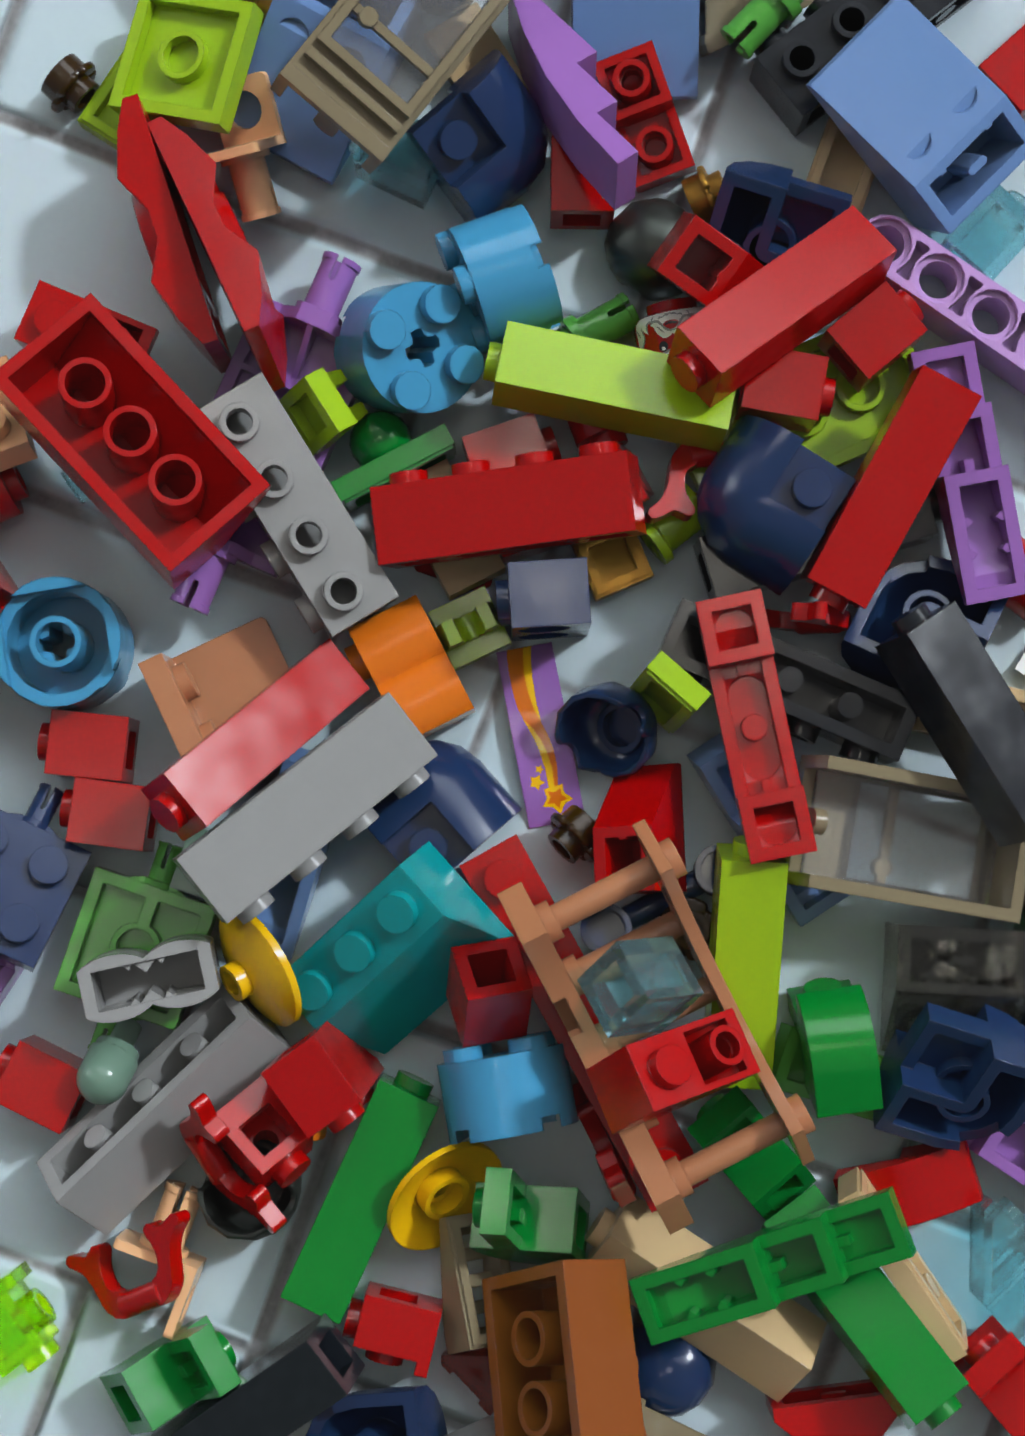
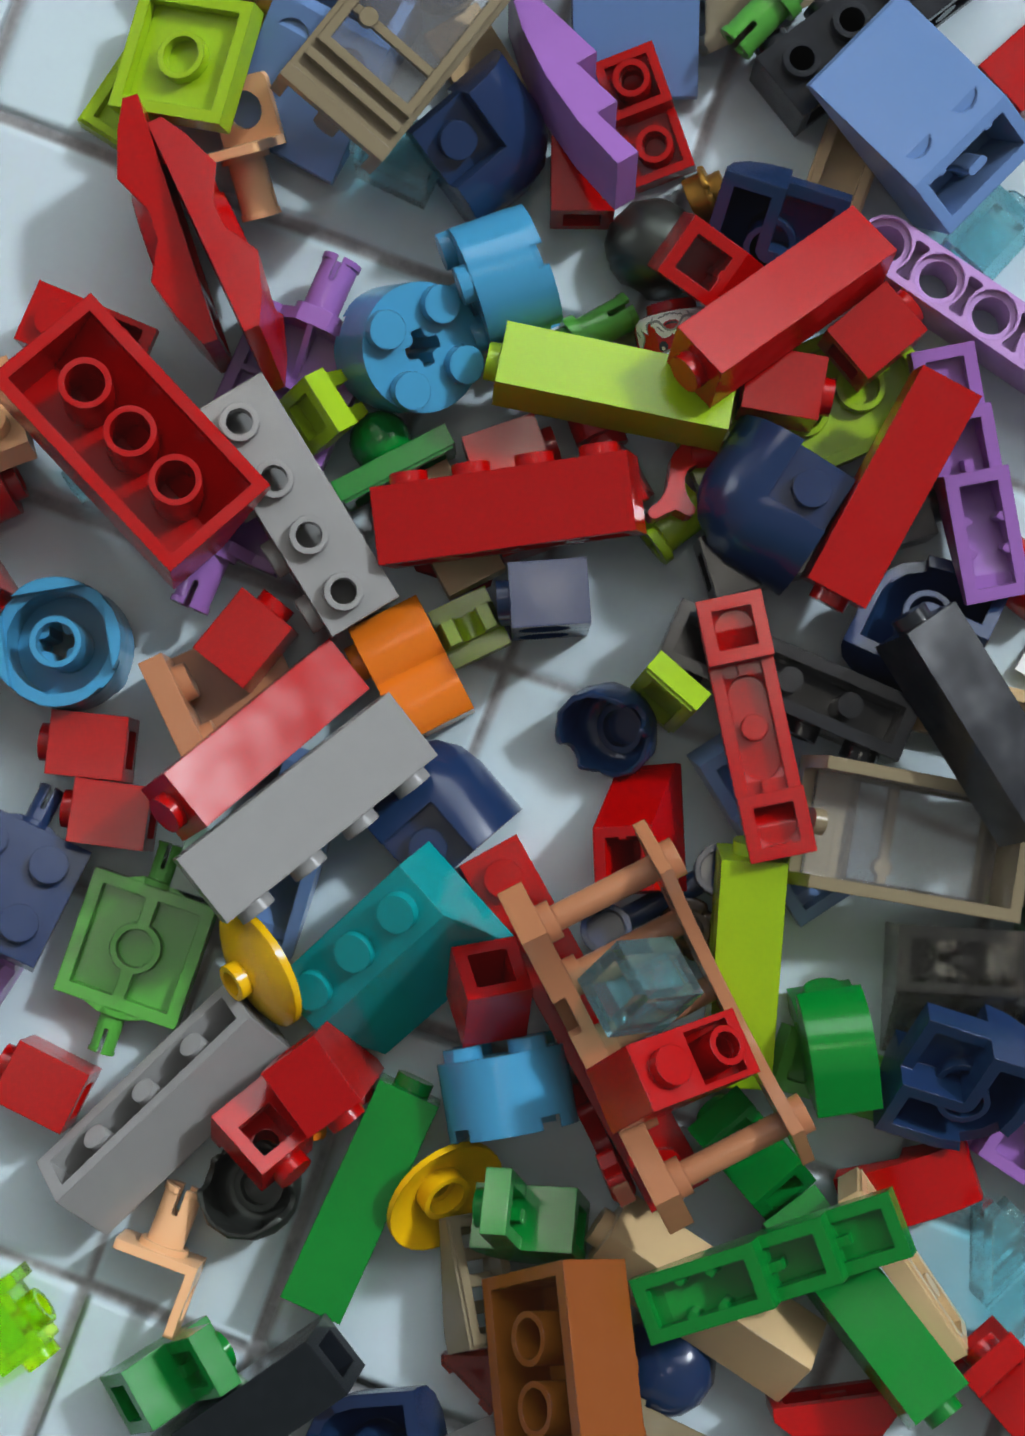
dark brown plate [41,54,99,113] -> none
red helmet [66,1210,190,1319] -> none
light grey brick [76,934,222,1023] -> none
sand green cylinder [76,1019,142,1105] -> none
red helmet [179,1093,287,1234] -> none
red brick [342,1281,443,1378] -> none
medium lavender sticker [496,642,584,829] -> none
dark brown plate [548,805,595,864] -> none
pearl gold tile [571,536,654,602] -> none
red helmet [766,601,850,635] -> none
none -> red brick [192,587,299,693]

